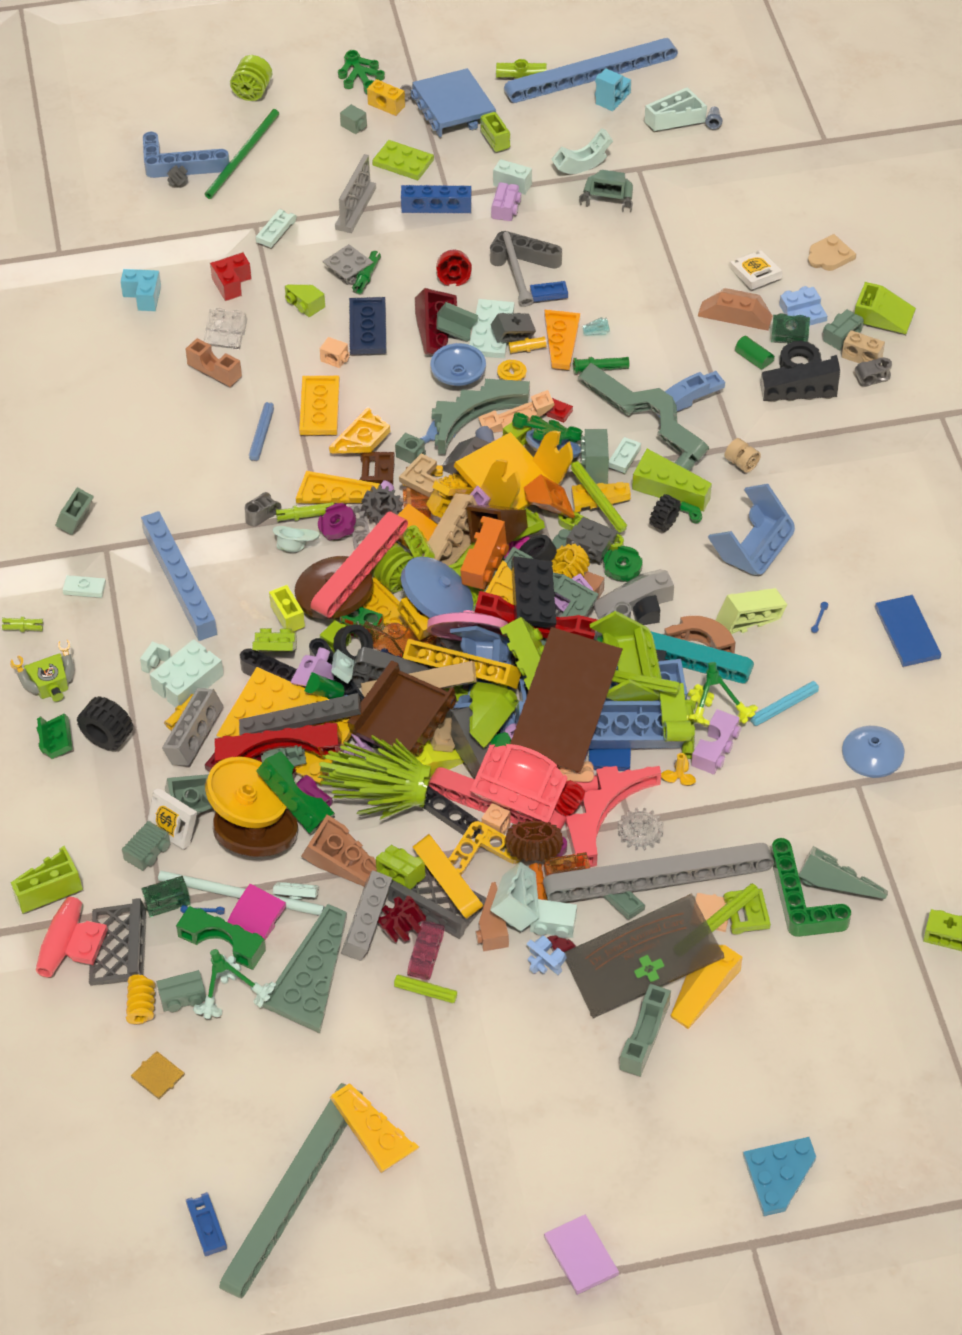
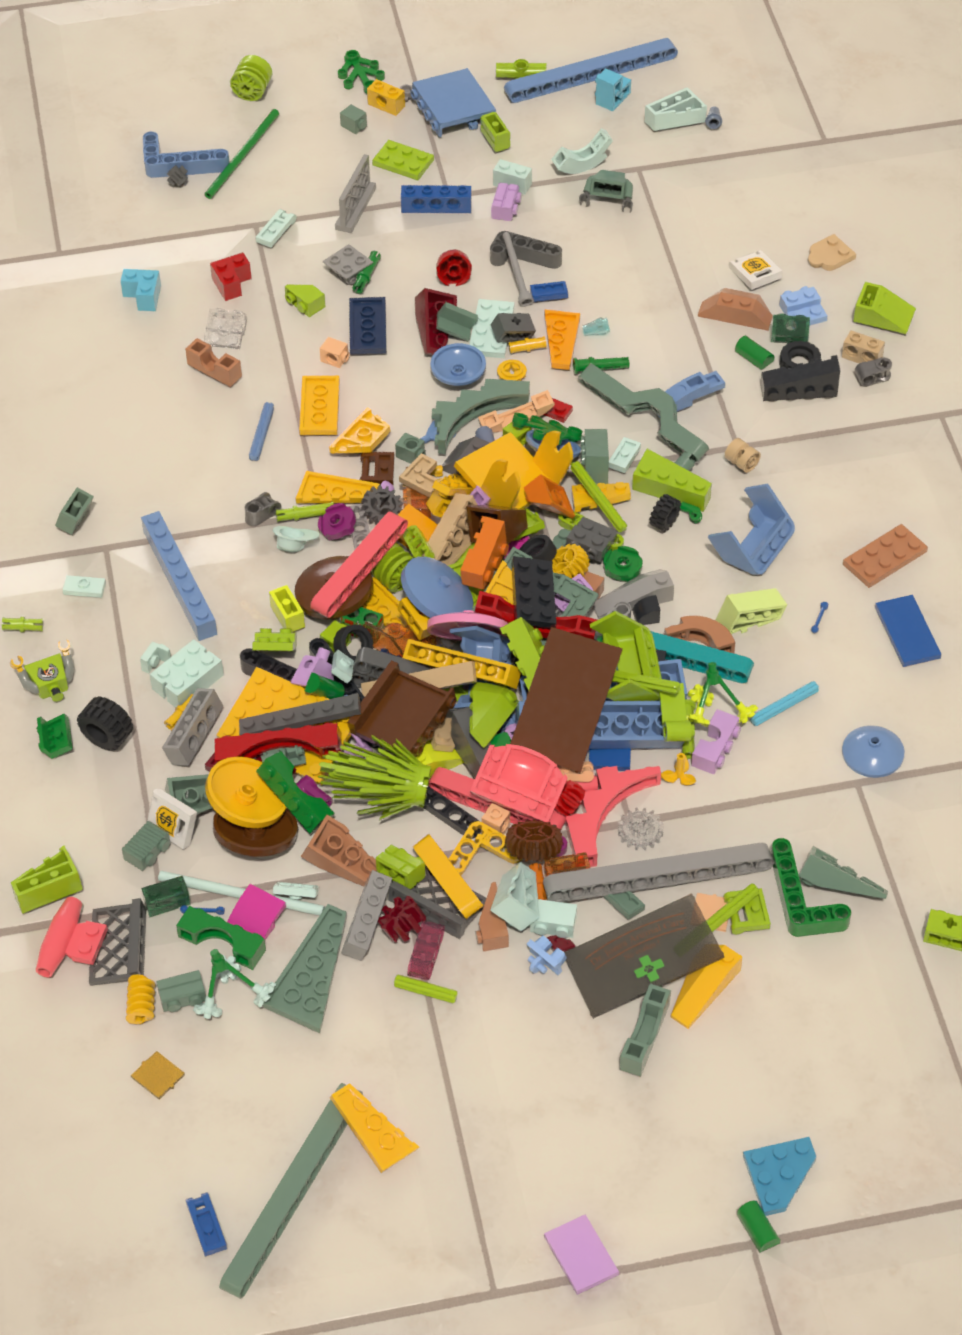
sand green brick [823,309,864,351] -> none
none -> green brick [737,1200,781,1253]
none -> nougat plate [843,523,928,588]

